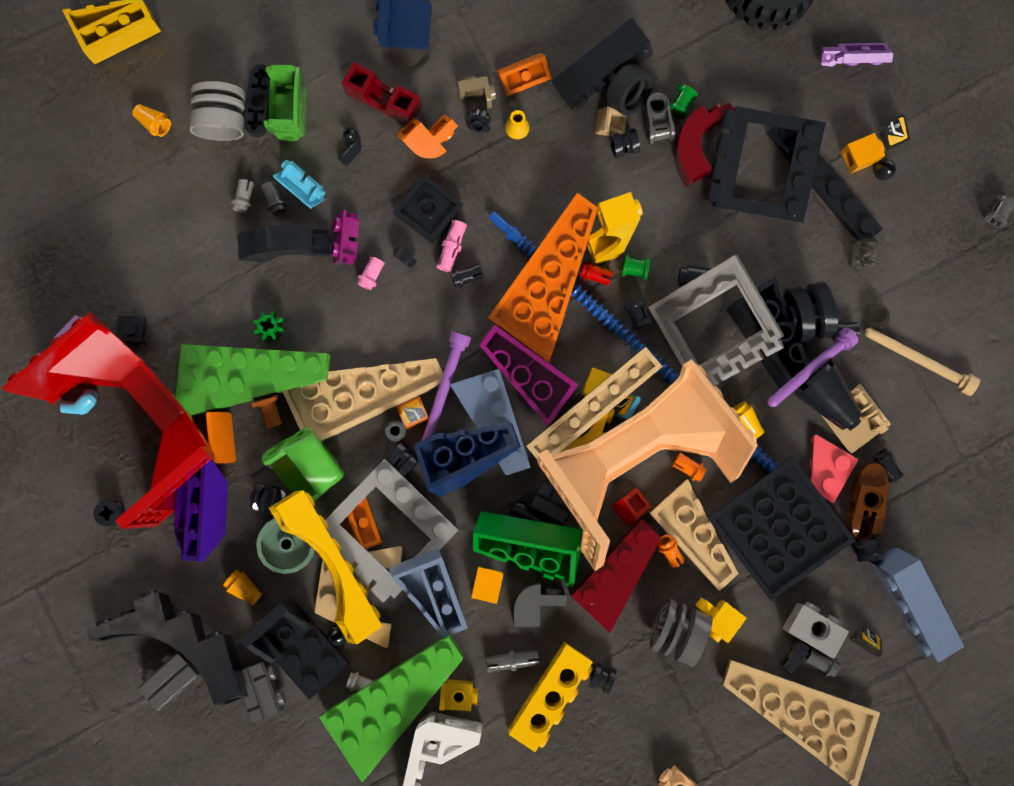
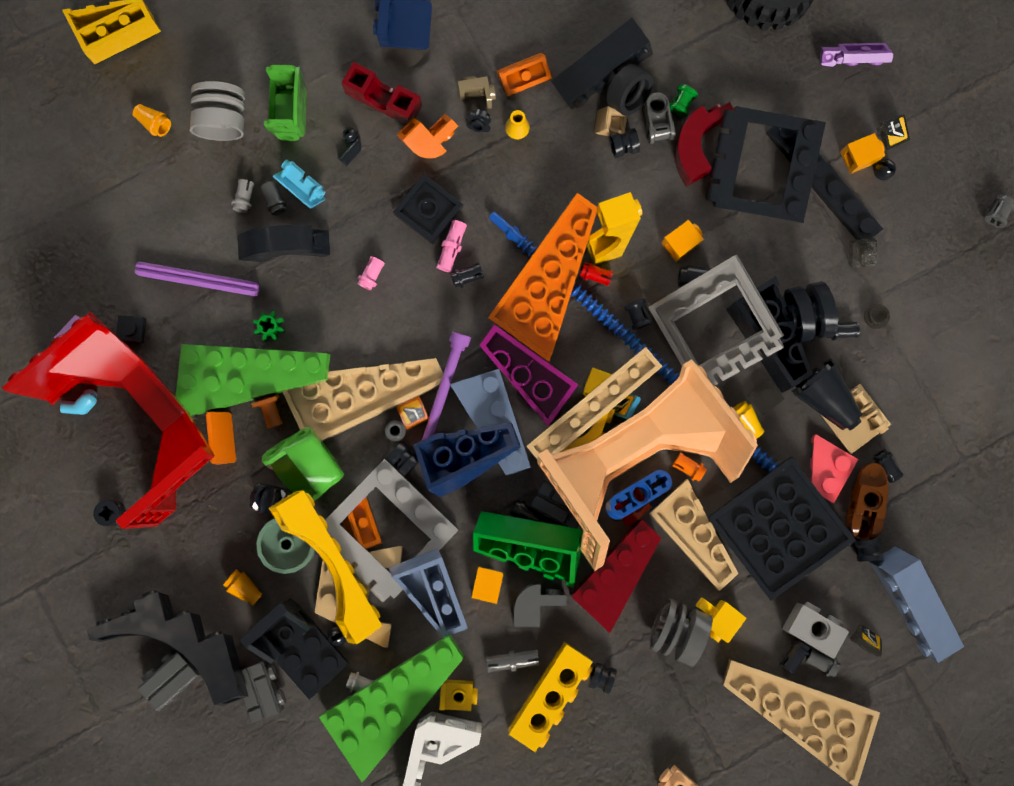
dark purple wedge [174,459,228,562] -> none
black beam [244,64,270,138] -> none
magenta hinge [330,210,360,265] -> none
black tile [393,246,417,268] -> none
green bush [621,254,650,280] -> none
orange pin [658,535,684,568] -> none
medium lavender piece [768,328,858,407] -> none
tan piece [864,328,981,396] -> none
none -> medium lavender axle [135,261,260,296]
none -> blue beam [606,470,672,519]
none -> light orange brick [661,220,704,262]

